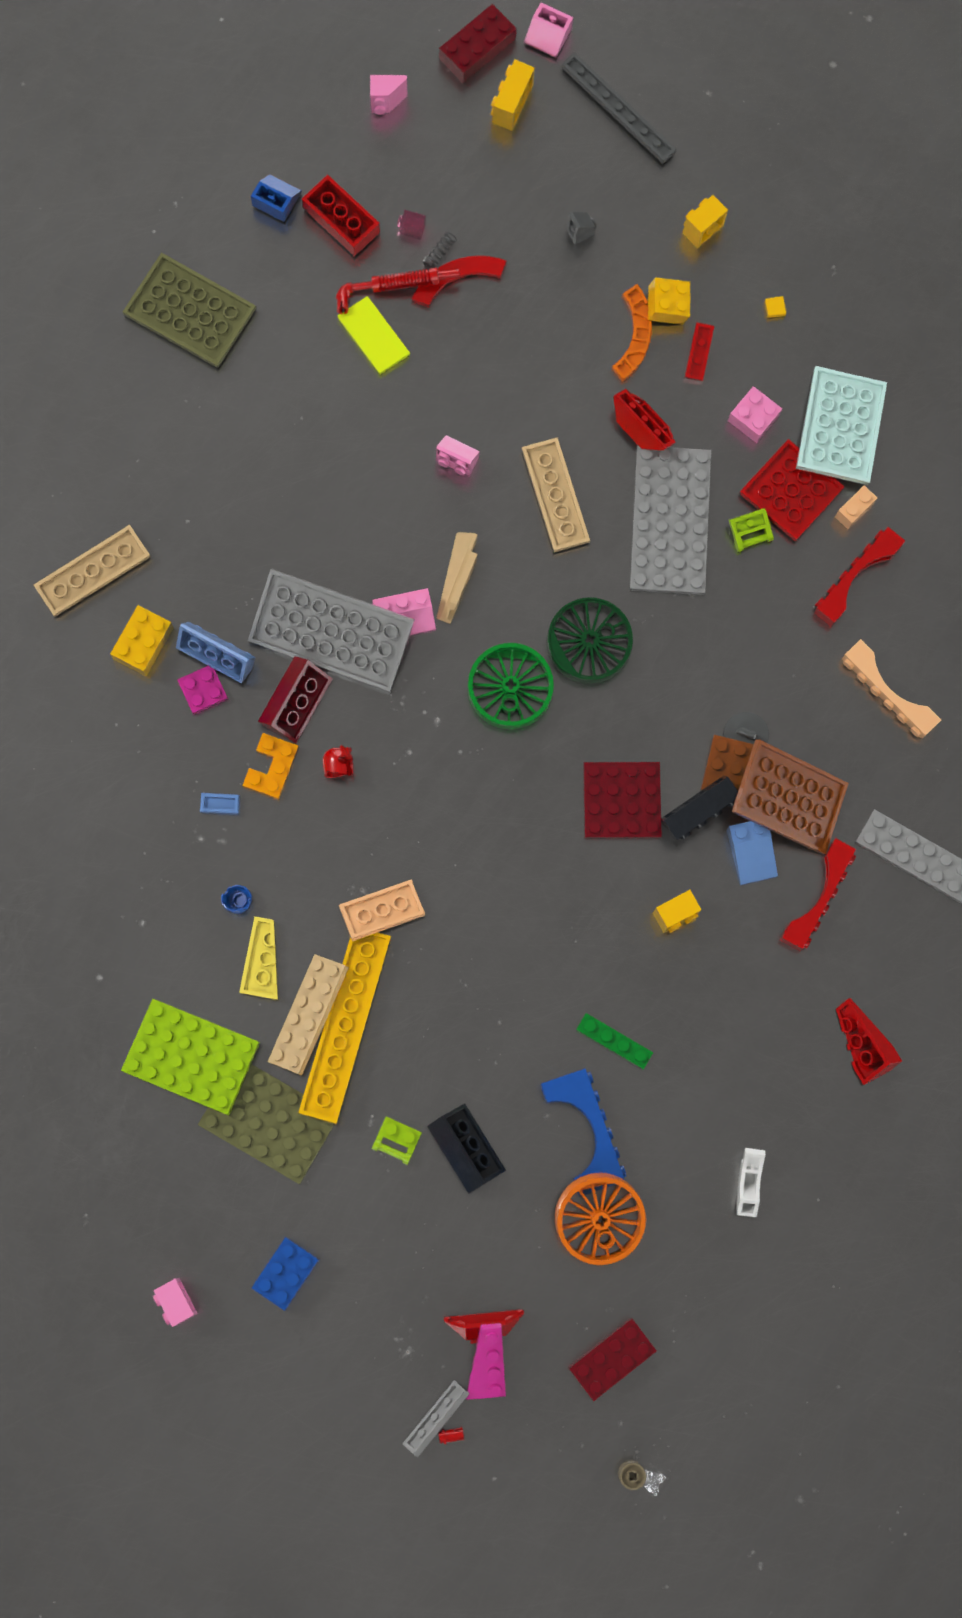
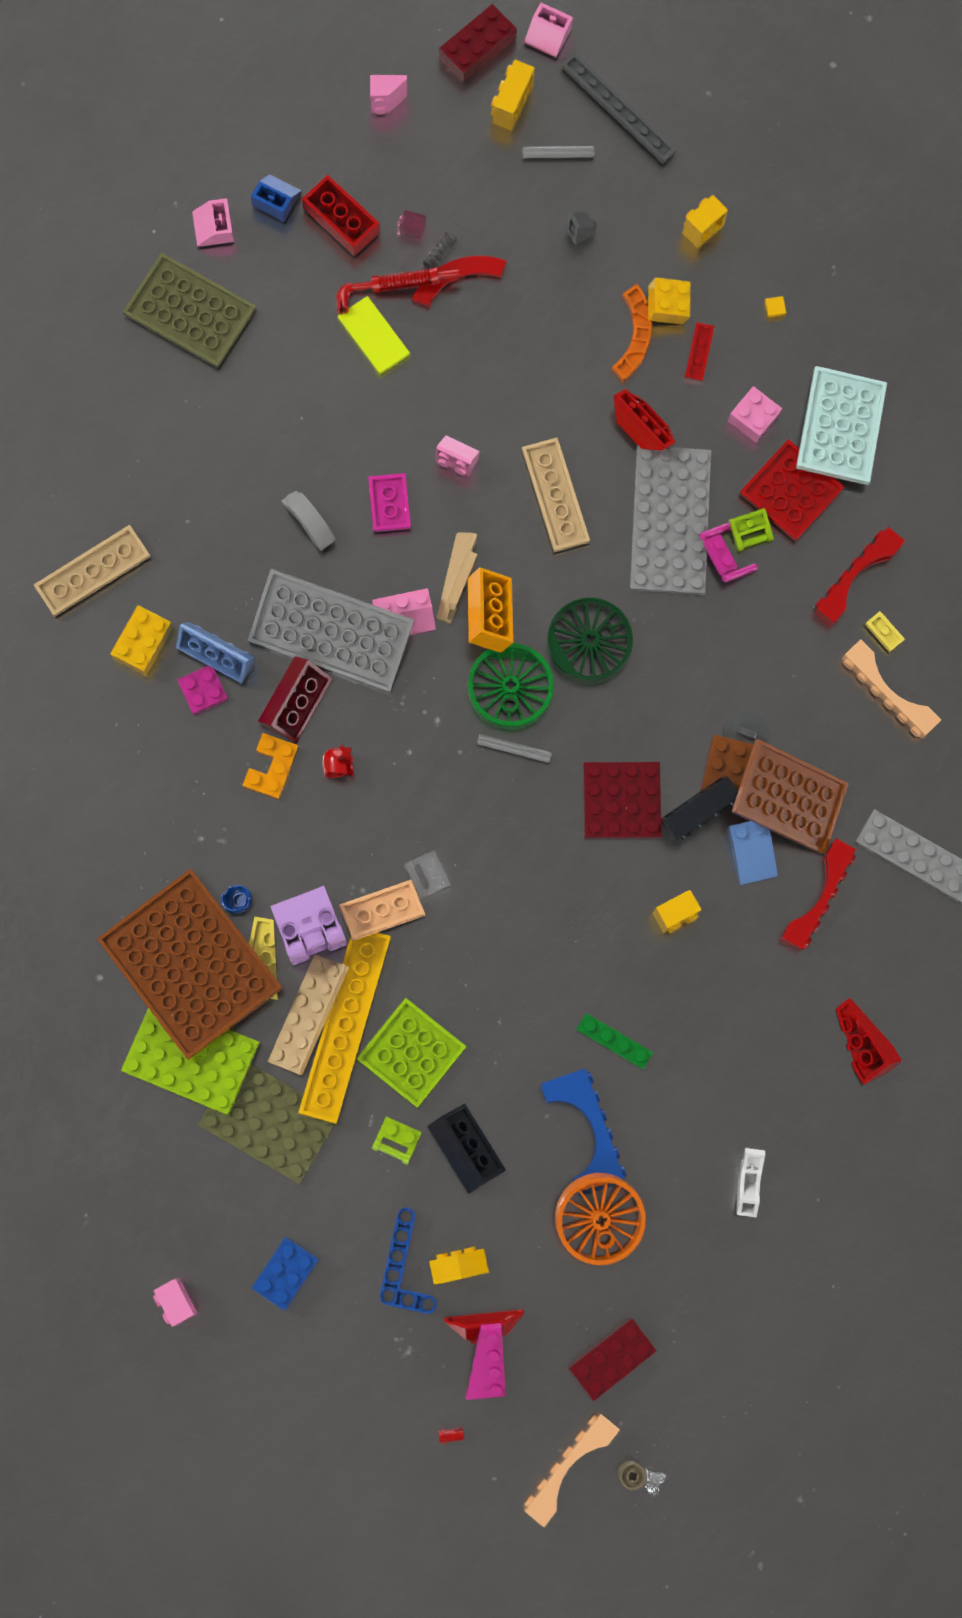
medium blue tile [200,793,240,815] -> none
light grey plate [402,1380,469,1458] -> none
light nougat brick [835,485,877,530] -> none
none -> dark orange plate [97,868,283,1060]
none -> bright pink slope [192,198,234,247]
none -> lavender piece [270,886,347,966]
none -> light grey arch [281,491,336,551]
none -> lime plate [356,998,467,1108]
none -> dark pink plate [368,473,411,532]
none -> blue beam [380,1207,437,1314]
none -> clear plate [403,850,451,900]
none -> yellow brick [429,1246,489,1285]
none -> light orange brick [468,567,513,653]
none -> light grey axle [477,734,552,763]
none -> light grey axle [522,146,594,158]
none -> light nougat arch [524,1413,620,1527]
none -> dark pink plate [699,523,758,582]
none -> light yellow plate [865,611,905,653]

